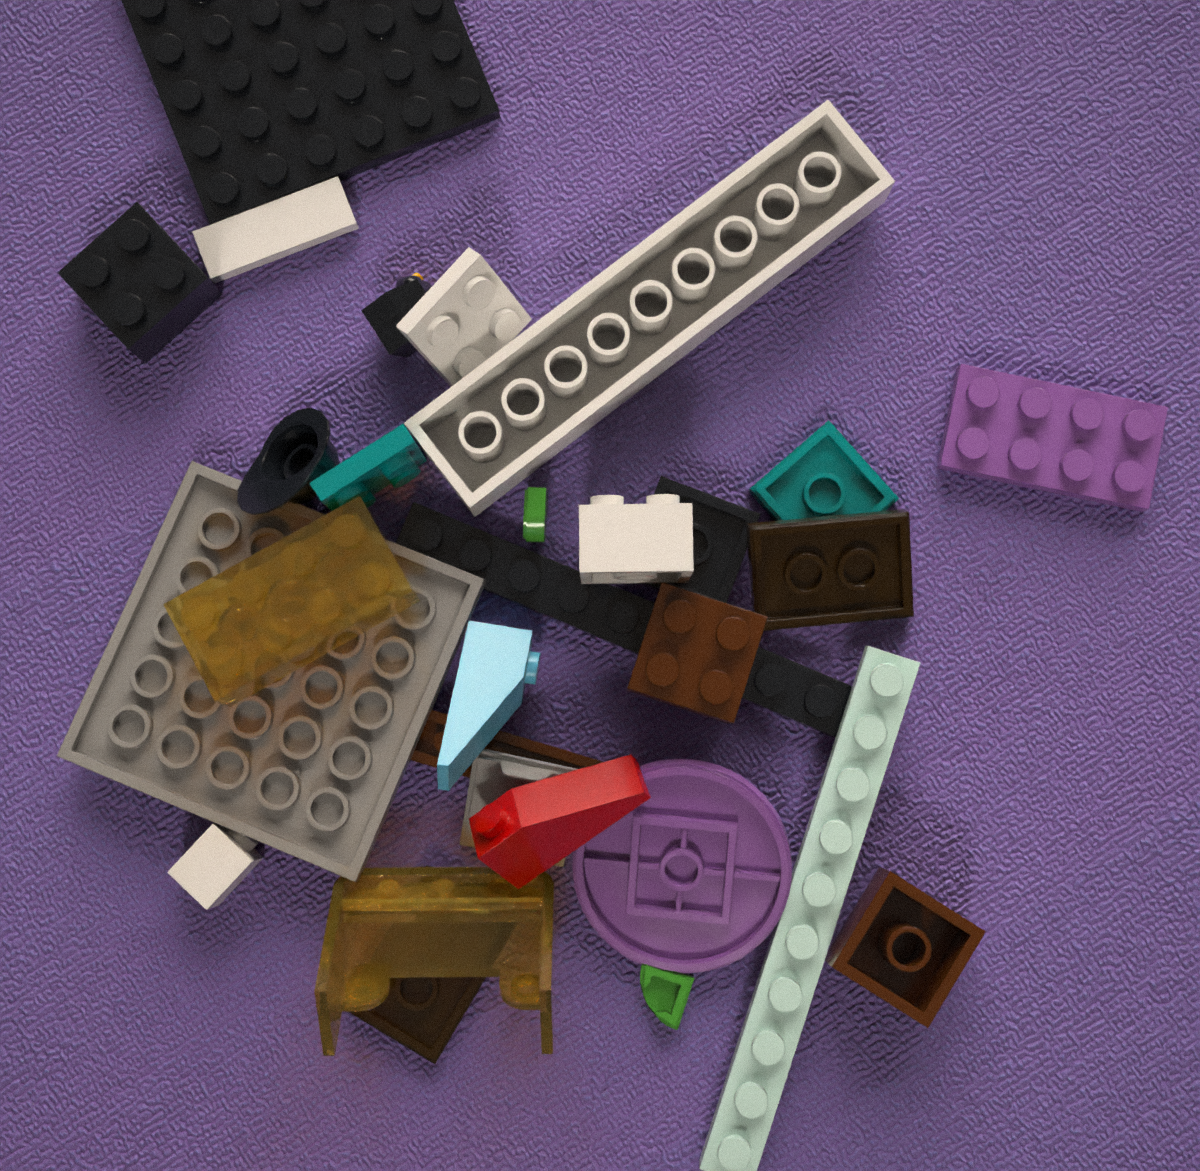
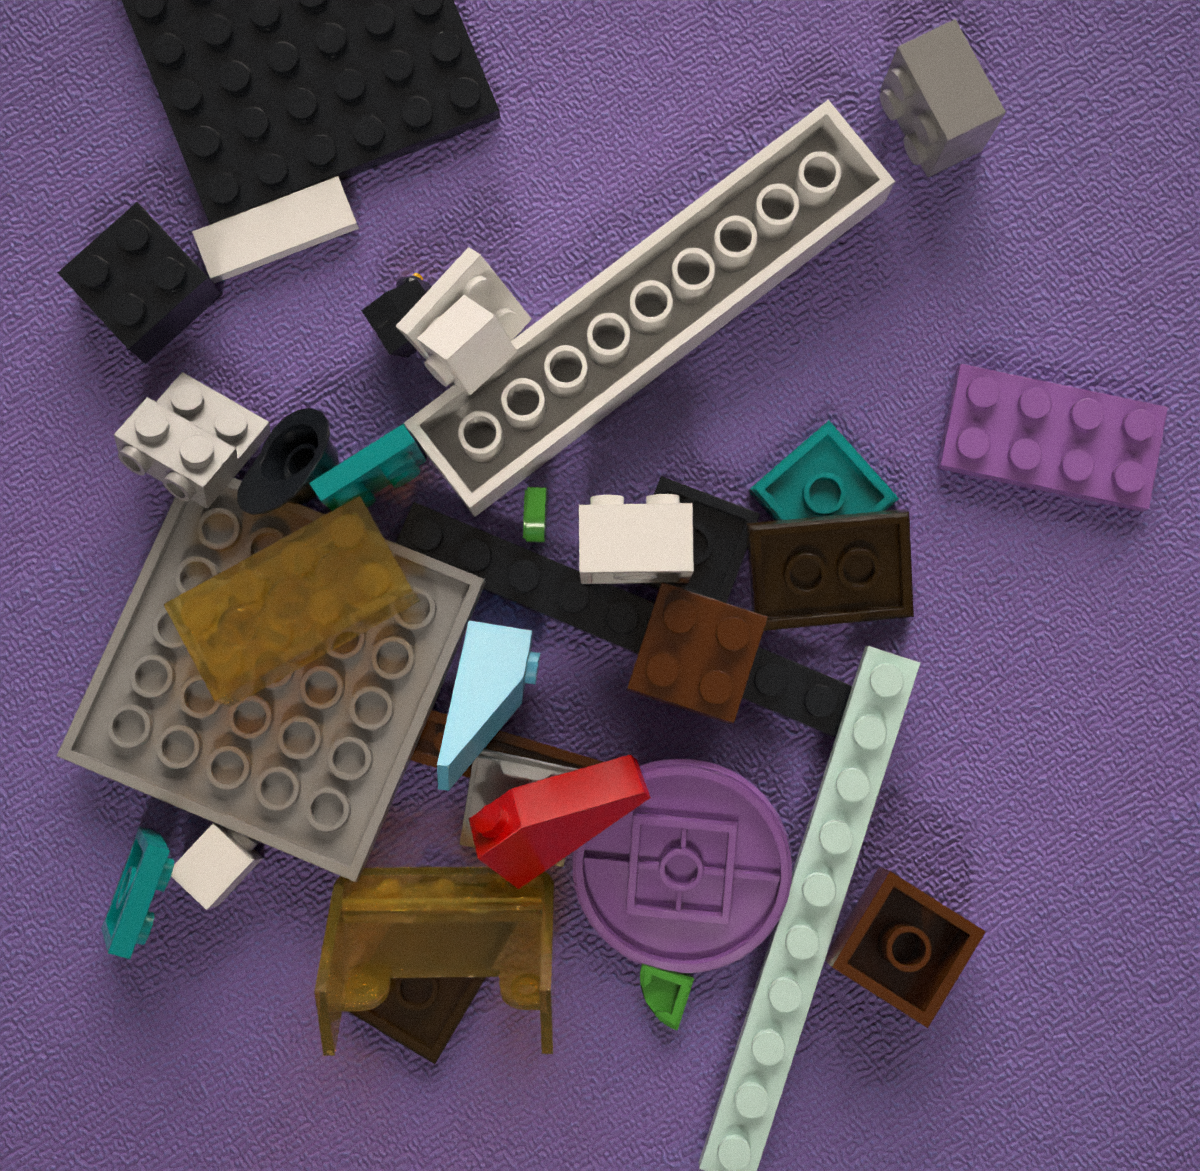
none -> teal plate [101,826,174,959]
none -> plate [114,372,271,509]
none -> white brick [417,295,517,395]
none -> light grey brick [880,19,1006,178]

